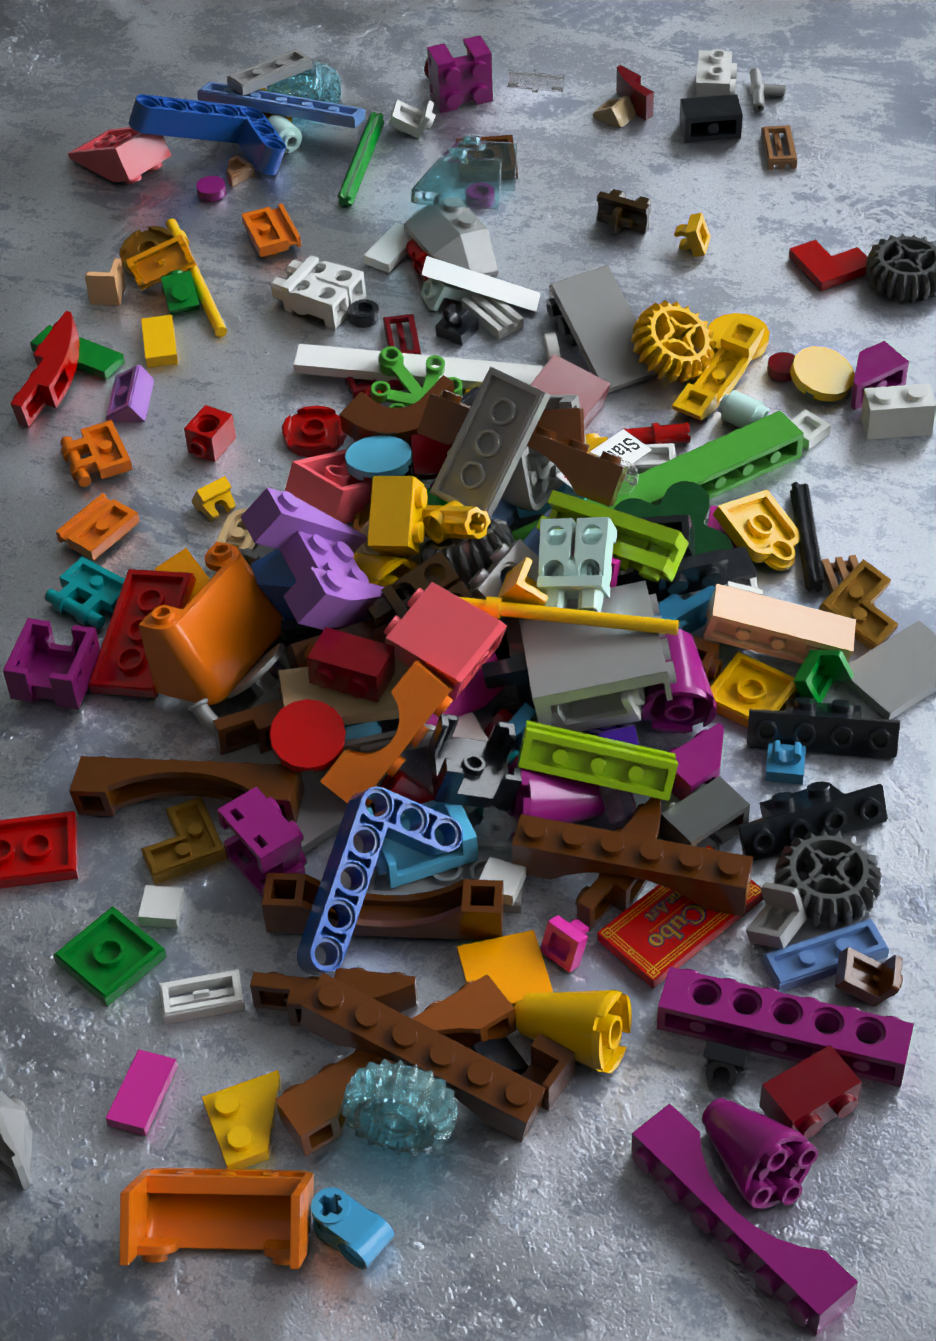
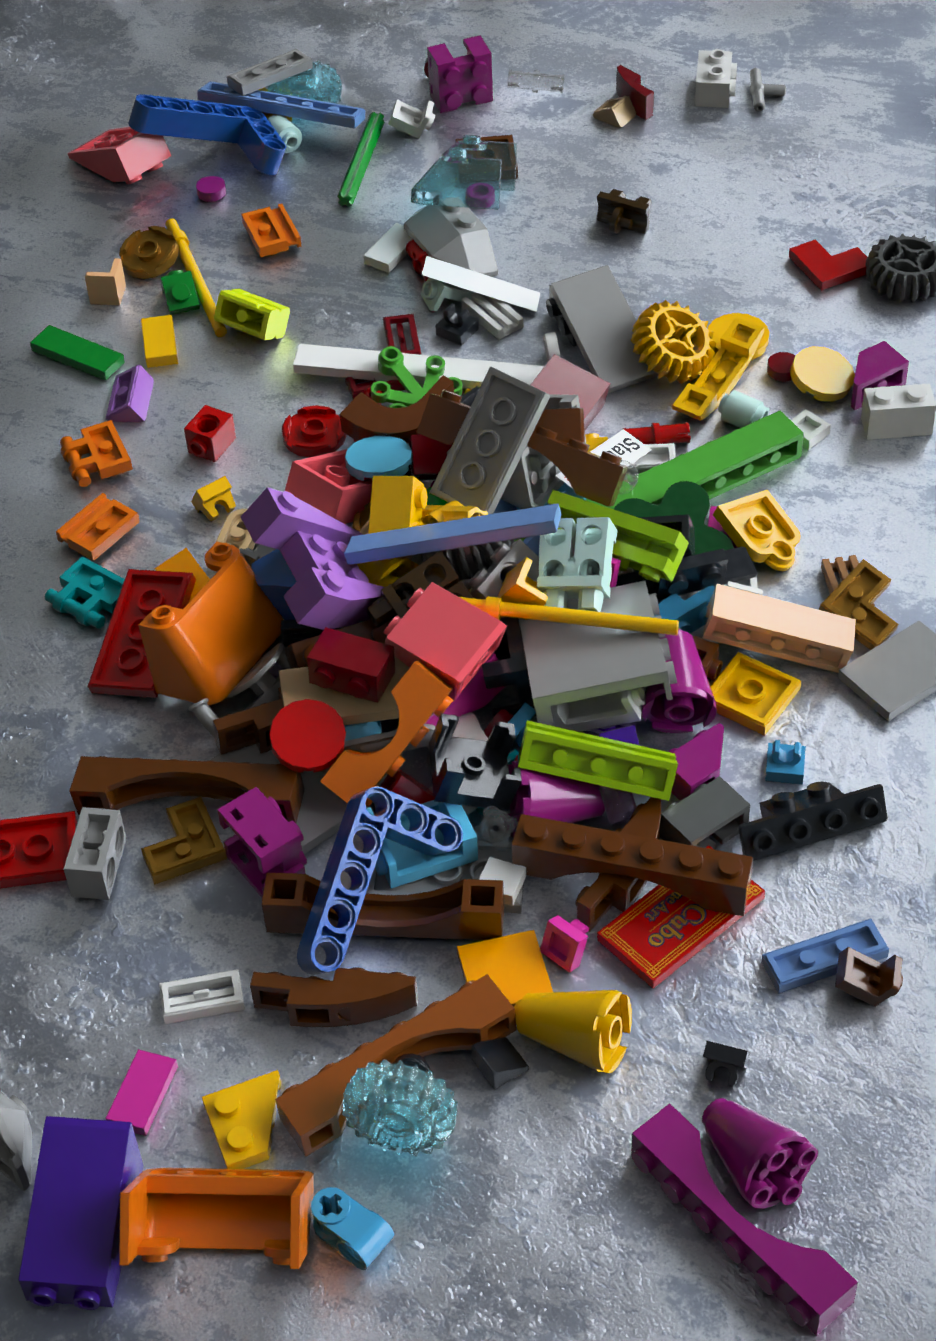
magenta piece [3,618,100,710] -> none
red slope [10,311,80,428] -> none
green tile [53,906,167,1007] -> none
light orange hinge [126,234,197,291] -> none
white tile [138,885,186,928] -> none
medium nougat tile [226,154,255,187] -> none
white hips [271,255,367,330] -> none
reddish brown arch [301,973,546,1143] -> none
black tile [348,299,380,328] -> none
reddish brown panel [522,1033,575,1111] -> none
magenta brick [657,967,914,1087] -> none
yellow tile [674,213,711,257] -> none
black brick [680,94,743,143] -> none
light grey bracket [746,882,807,949] -> none
black bracket [747,697,900,758] -> none
dark red brick [759,1045,862,1138] -> none
medium nougat tile [761,125,797,170] -> none
dark grey gear [774,829,882,929] -> none
black axle [790,481,825,592] -> none
green bracket [793,650,854,703] -> none
none -> dark purple slope [18,1116,144,1310]
none -> light grey brick [64,807,127,900]
none -> neon yellow brick [214,289,290,340]
none -> medium blue tile [344,503,562,565]

